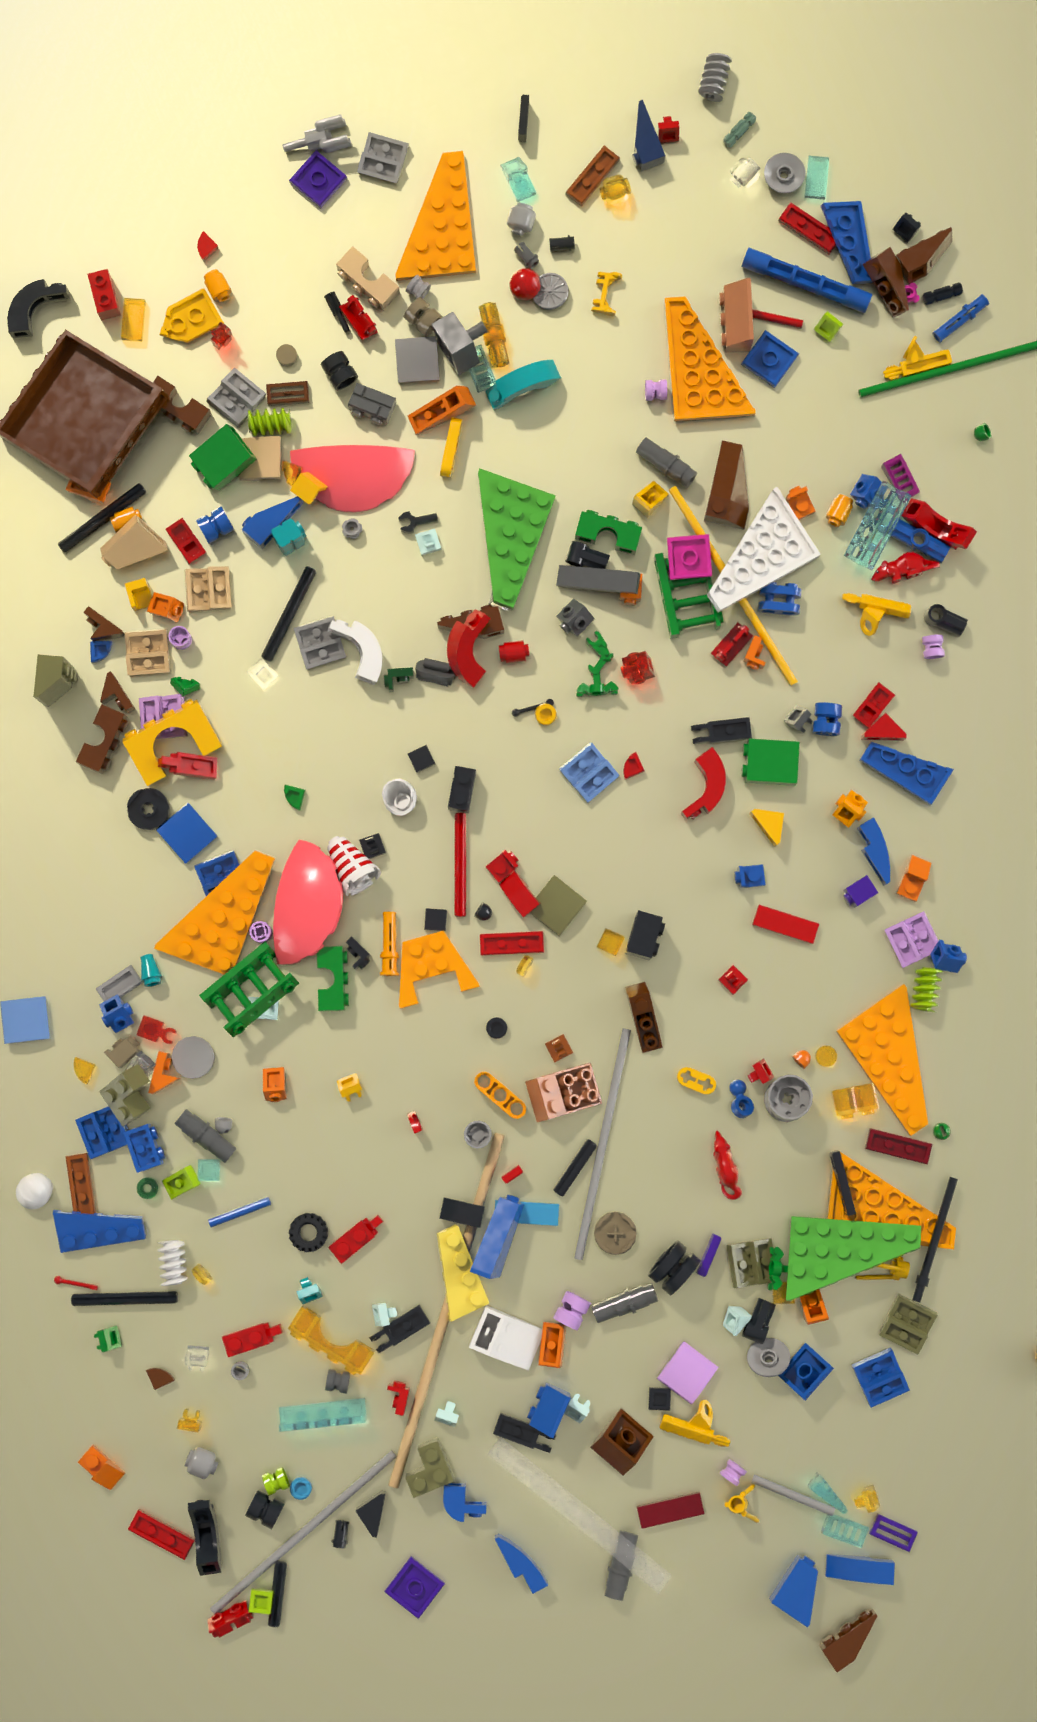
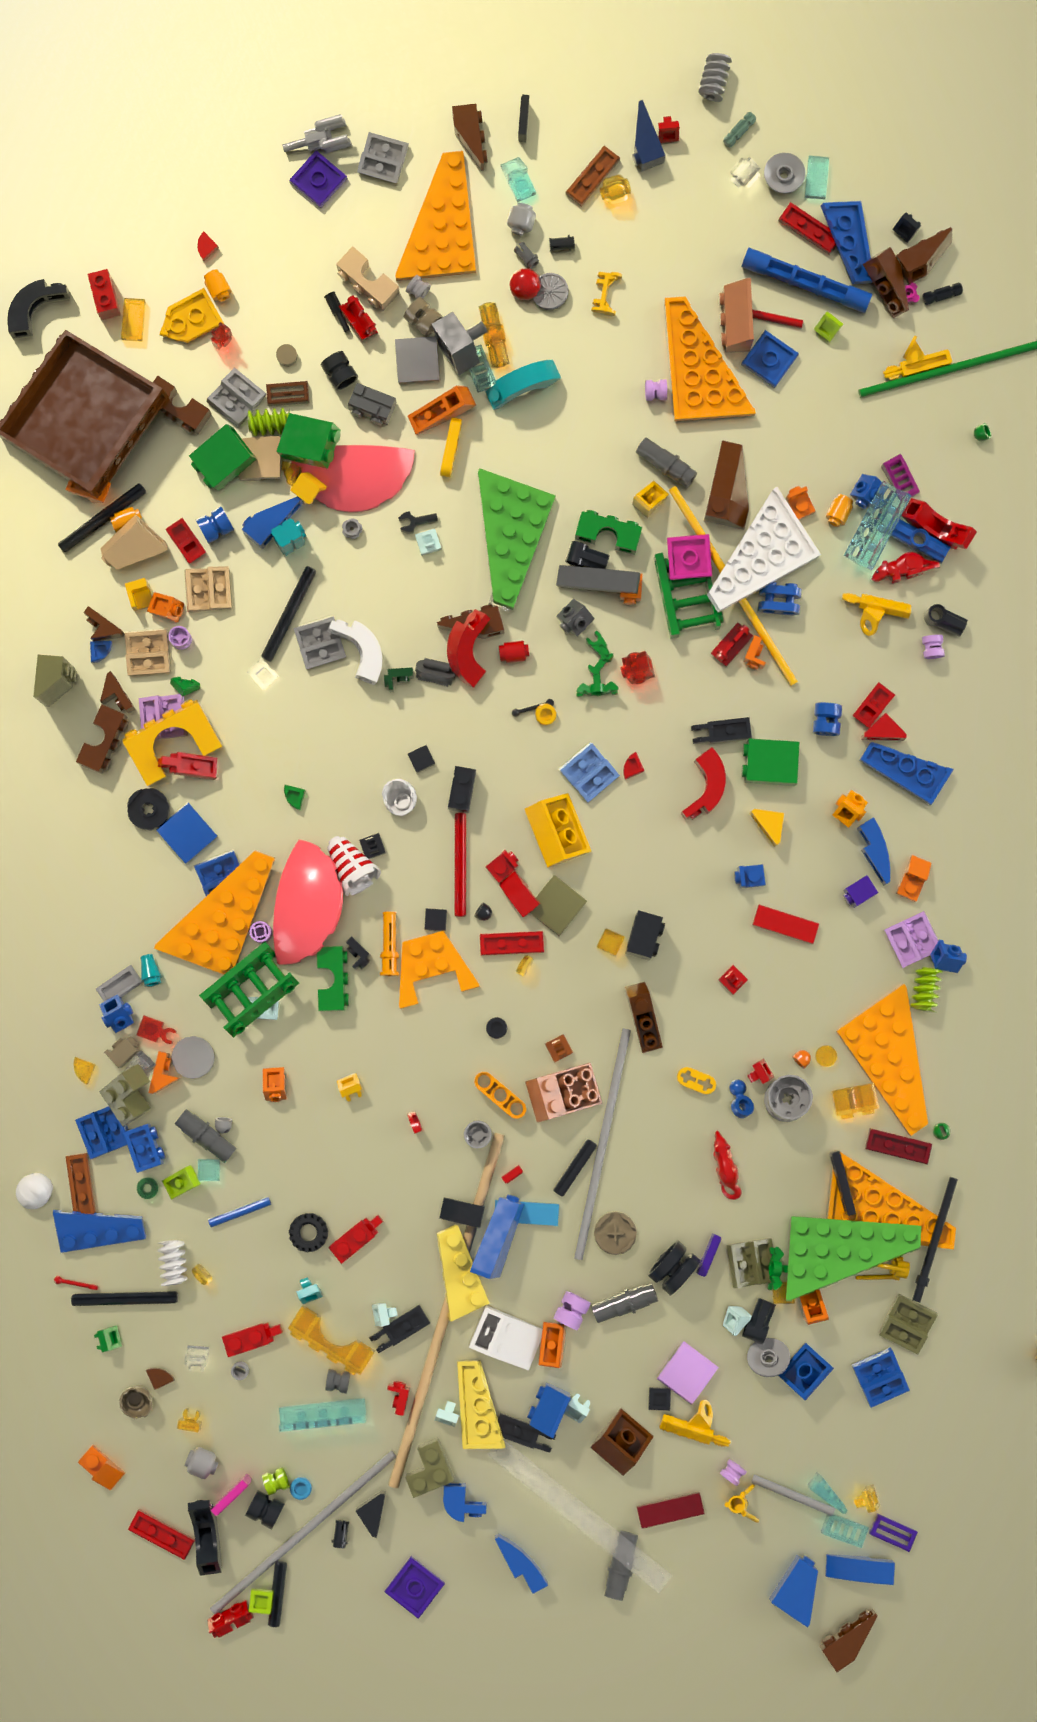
medium blue slope [0,996,50,1044] -> none
dark grey tile [784,705,813,733] -> none
blue pin [932,294,989,343] -> none
none -> dark tan hair [119,1386,152,1419]
none -> dark pink tile [211,1474,252,1516]
none -> green brick [276,413,341,469]
none -> reddish brown slope [452,103,488,171]
none -> light yellow wing [457,1360,505,1449]
none -> yellow slope [524,793,591,868]

